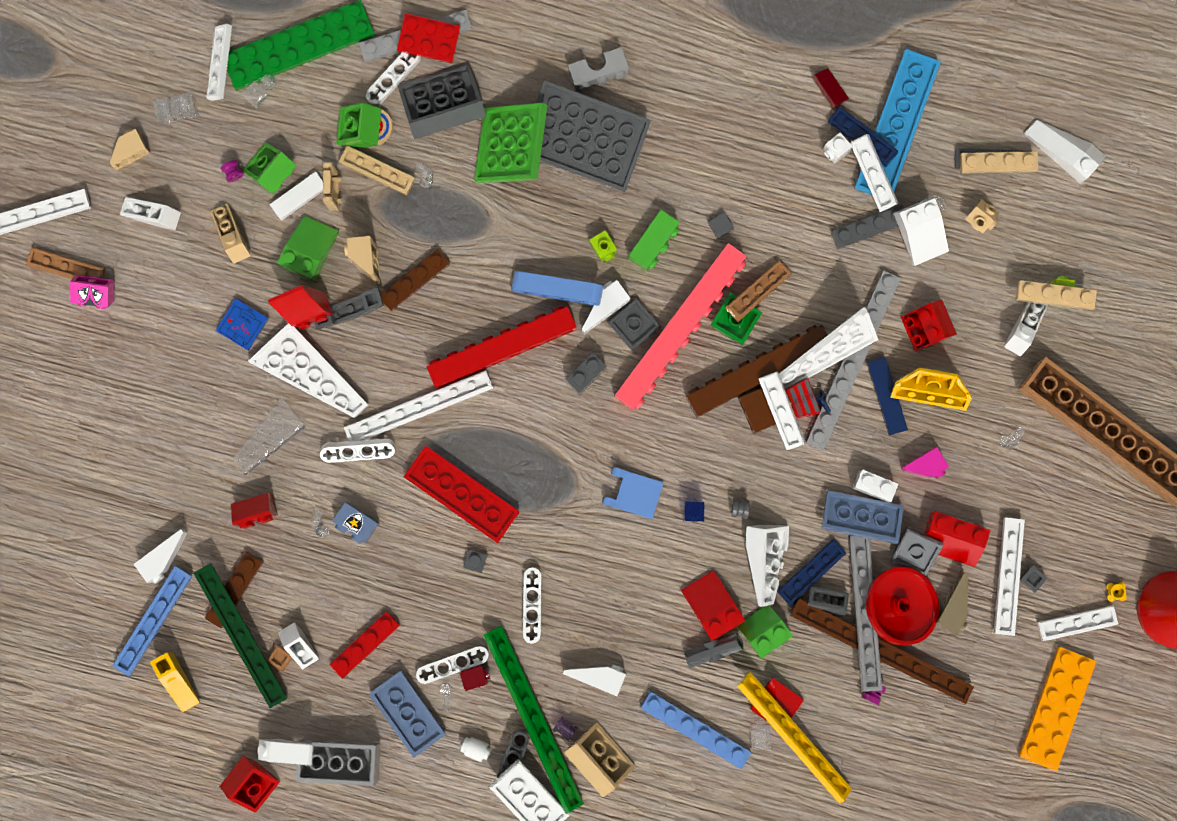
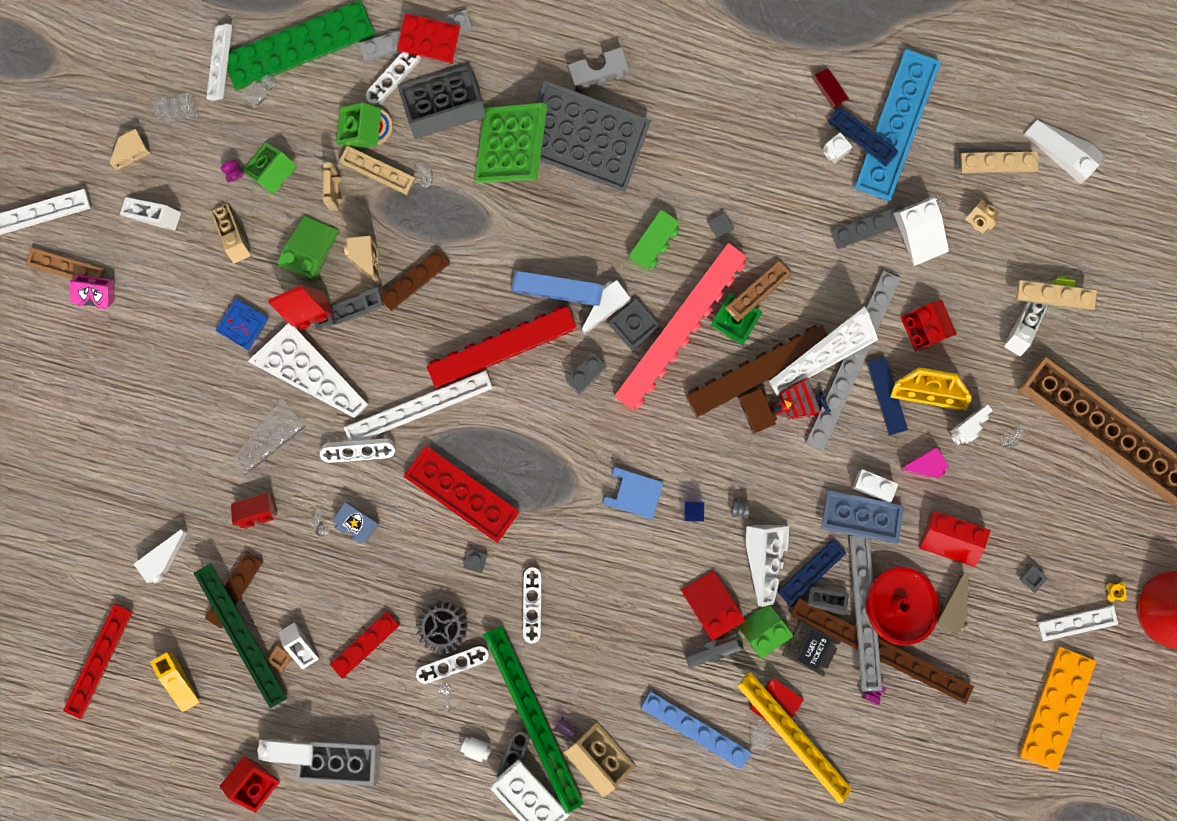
medium blue plate [112,566,193,676] -> none
white tile [269,172,323,221] -> none
sand blue plate [369,670,446,758] -> none
dark red brick [459,665,491,691] -> none
white slope [563,664,626,696] -> none
lime brick [589,230,617,262] -> none
white tile [759,371,806,450] -> none
white tile [850,134,899,212] -> none
tile [891,527,943,577] -> none
white plate [994,517,1025,636] -> none
none -> red plate [63,604,133,719]
none -> flat silver gear [415,601,468,654]
none -> container [782,621,841,676]
none -> white plate [949,405,993,445]

